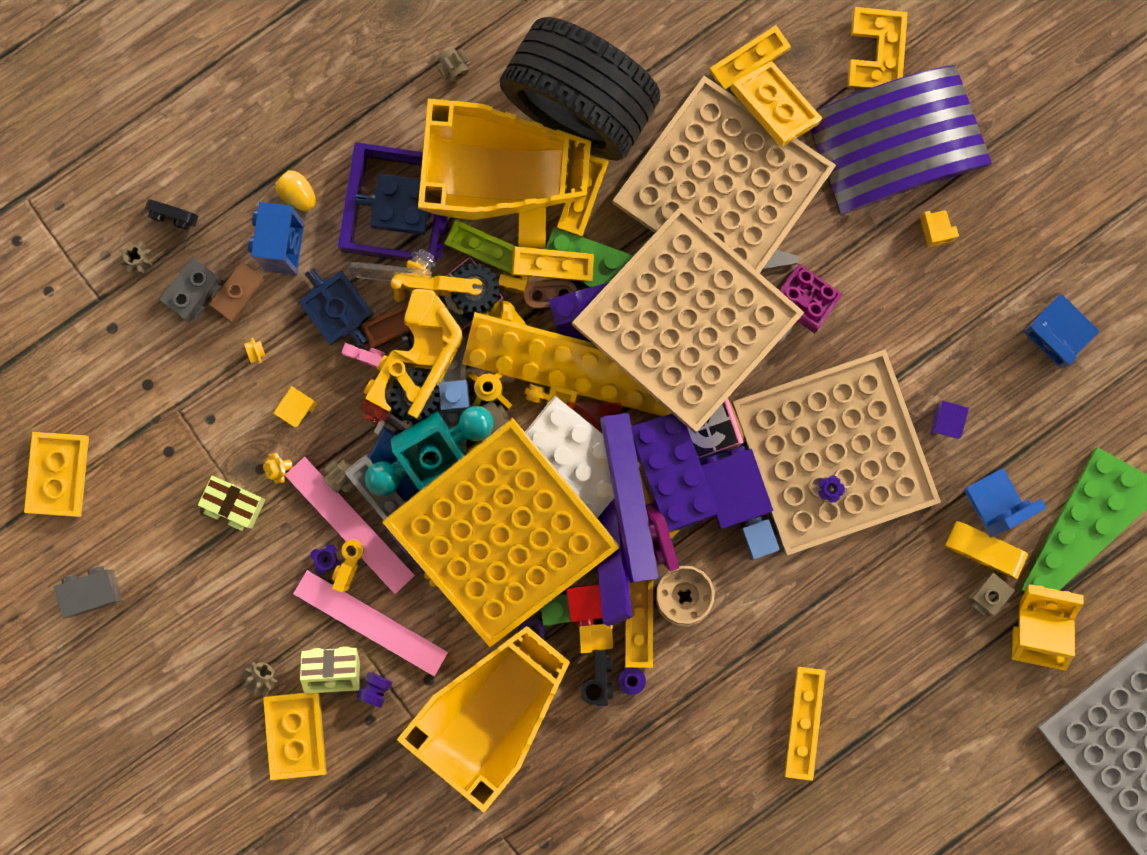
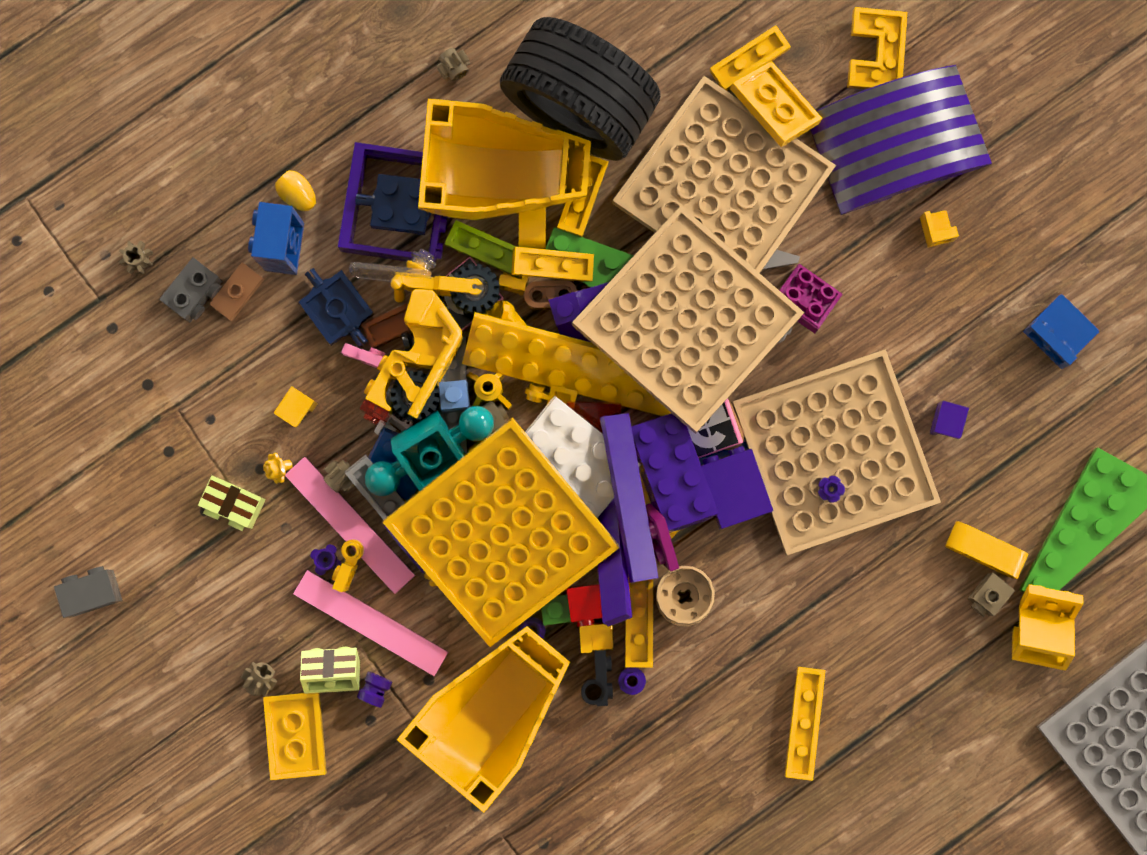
yellow plate [24,432,89,517] -> none
black plate [144,199,199,230] -> none
yellow plate [244,338,265,364] -> none
medium blue brick [740,517,780,560] -> none
blue bracket [964,468,1046,538] -> none

